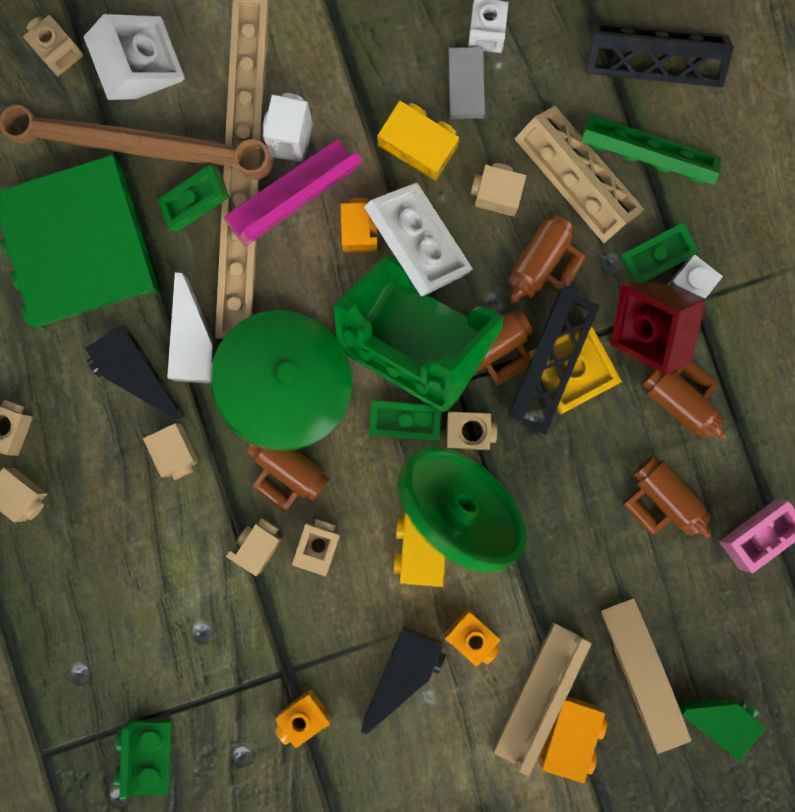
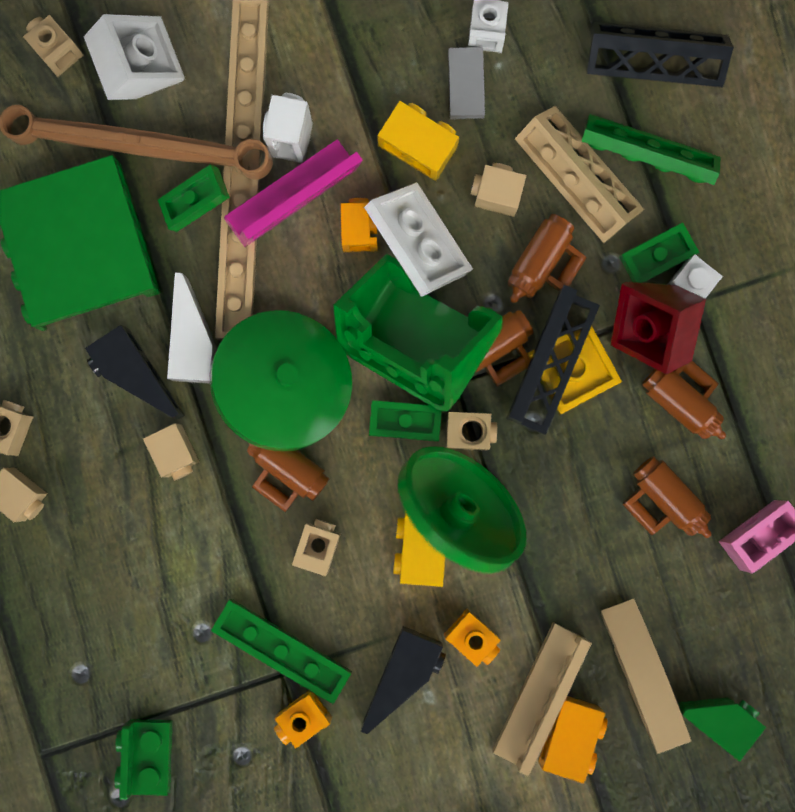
tan brick [226,518,283,576] -> none
none -> green plate [211,599,352,704]

